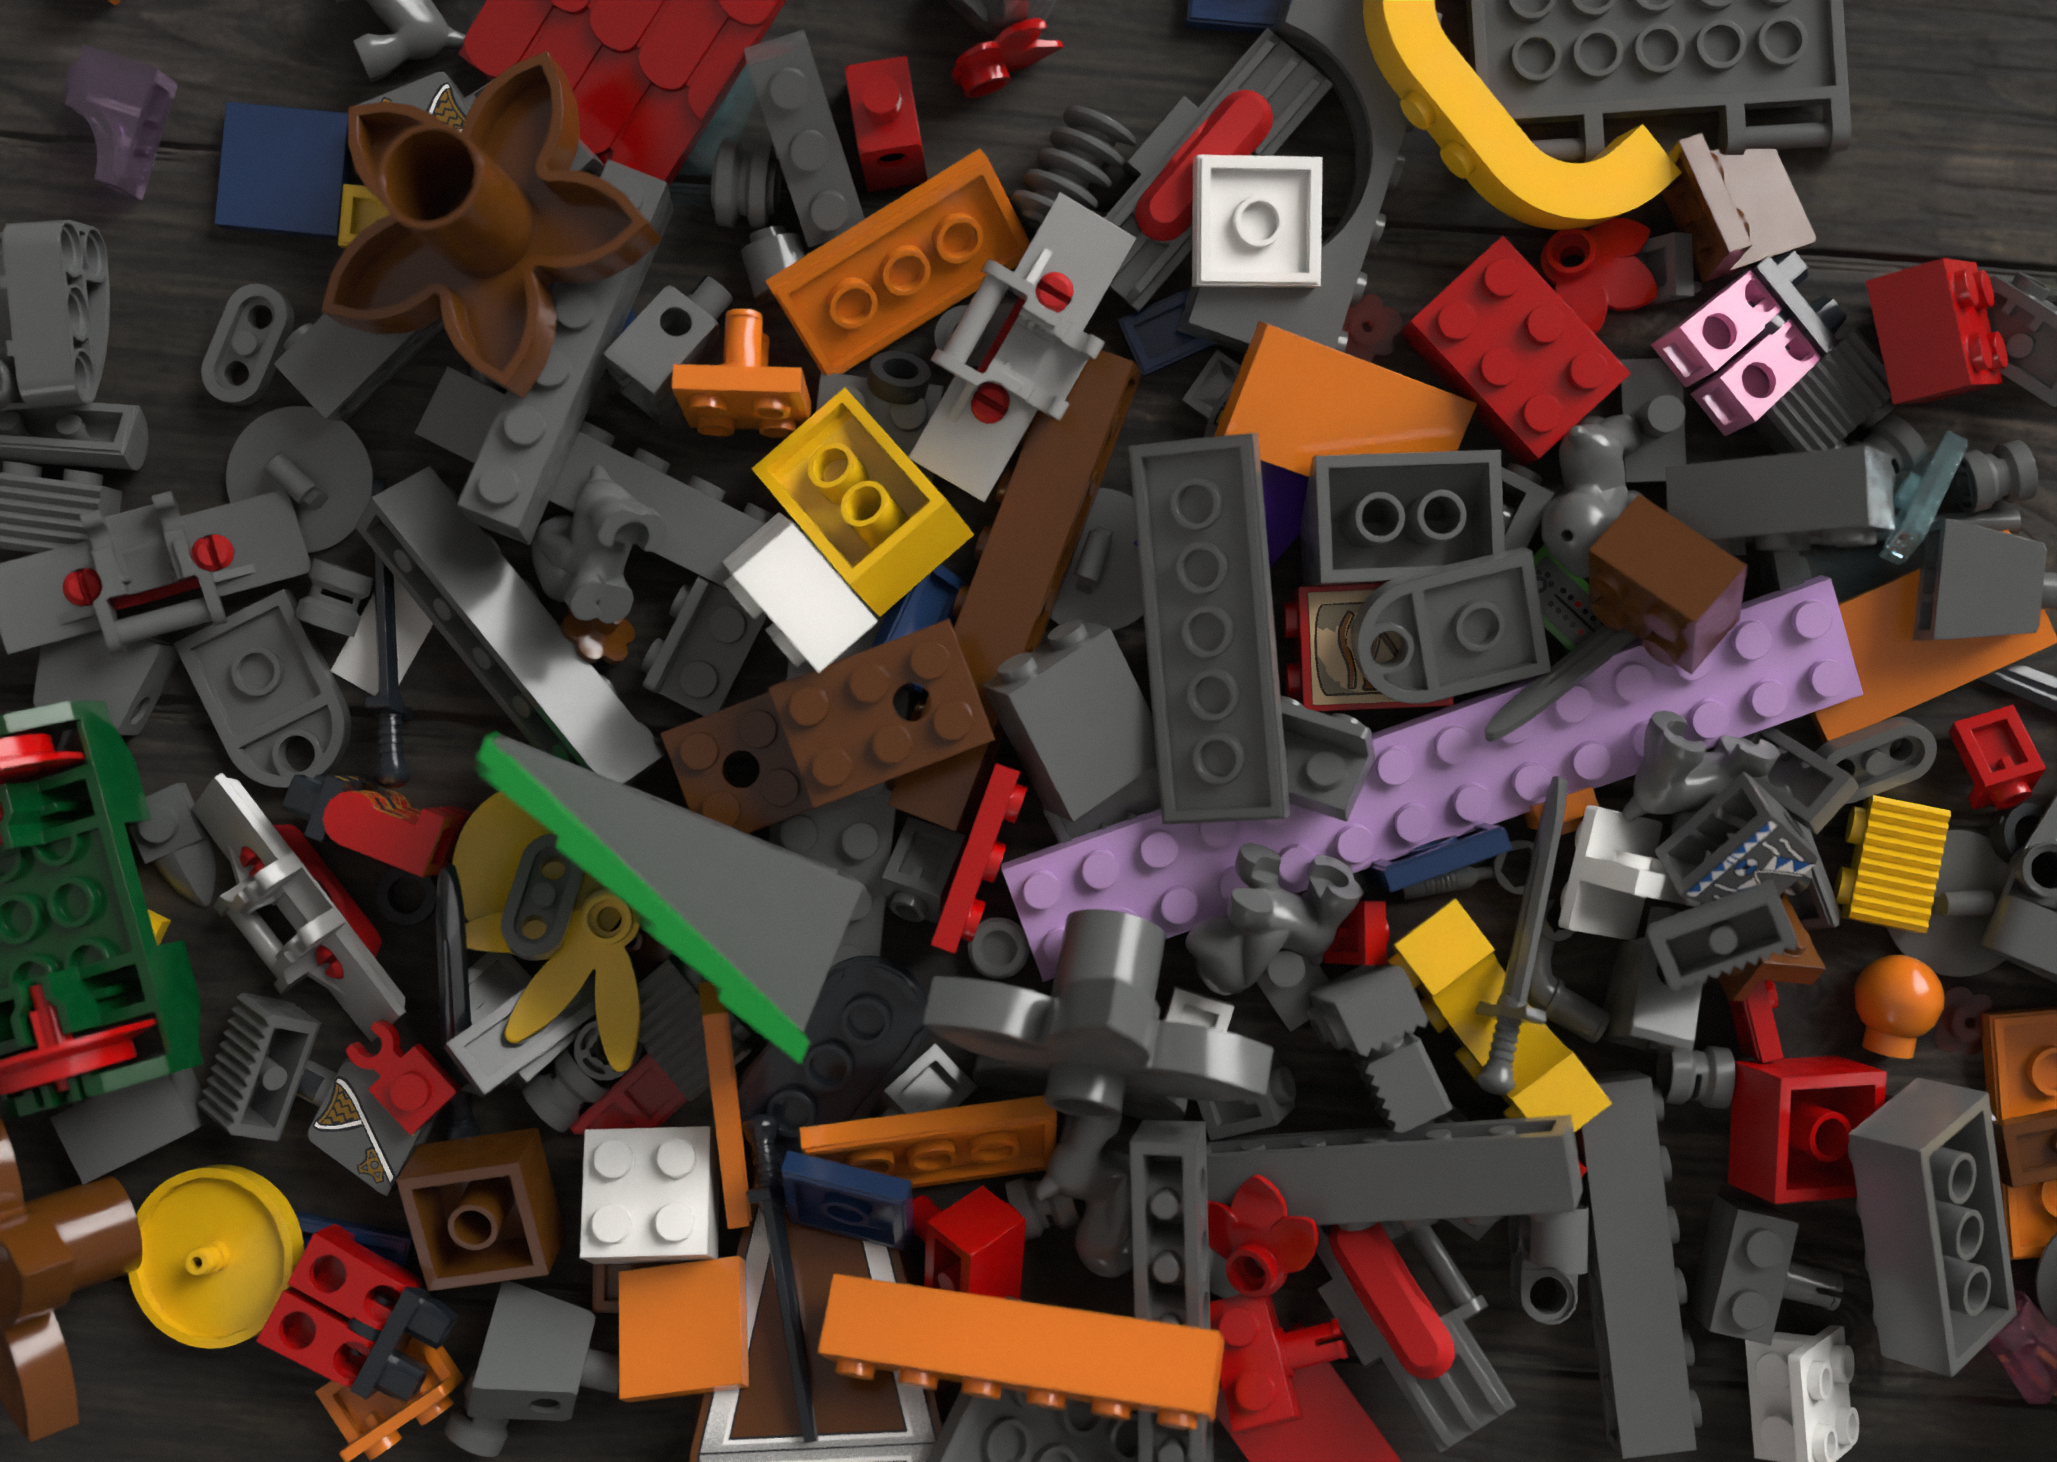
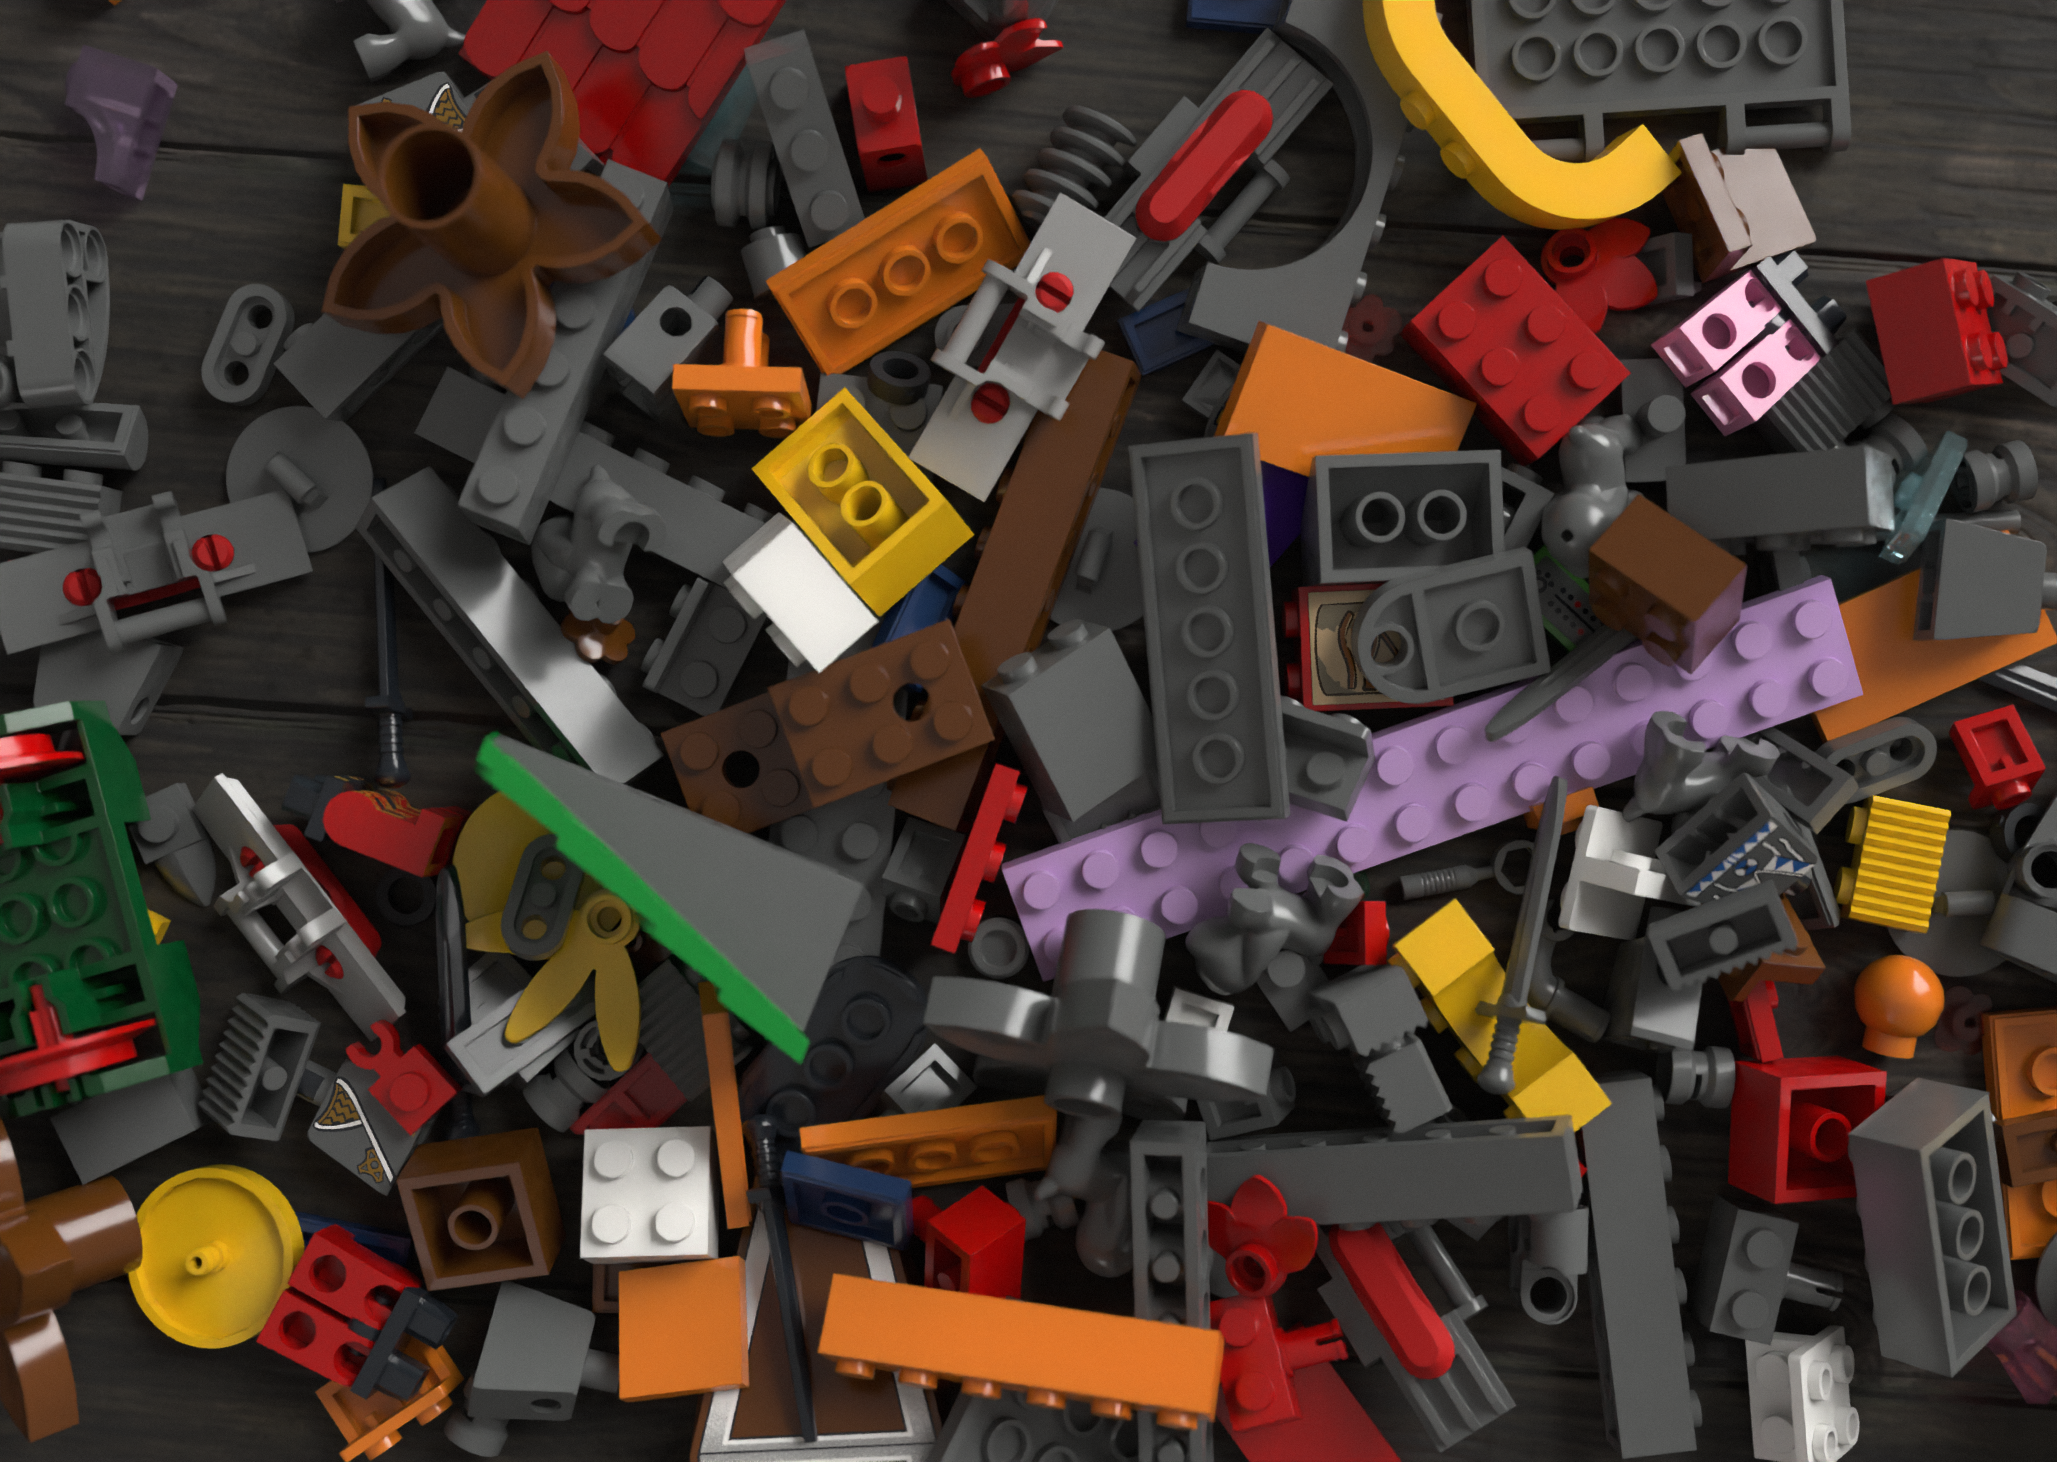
dark grey tile [173,589,351,788] -> none
dark blue tile [214,102,351,240] -> none
dark grey wheel [294,558,374,637] -> none
white sticker [330,576,433,696] -> none
white tile [1192,155,1322,288] -> none
dark blue tile [1367,823,1512,892] -> none

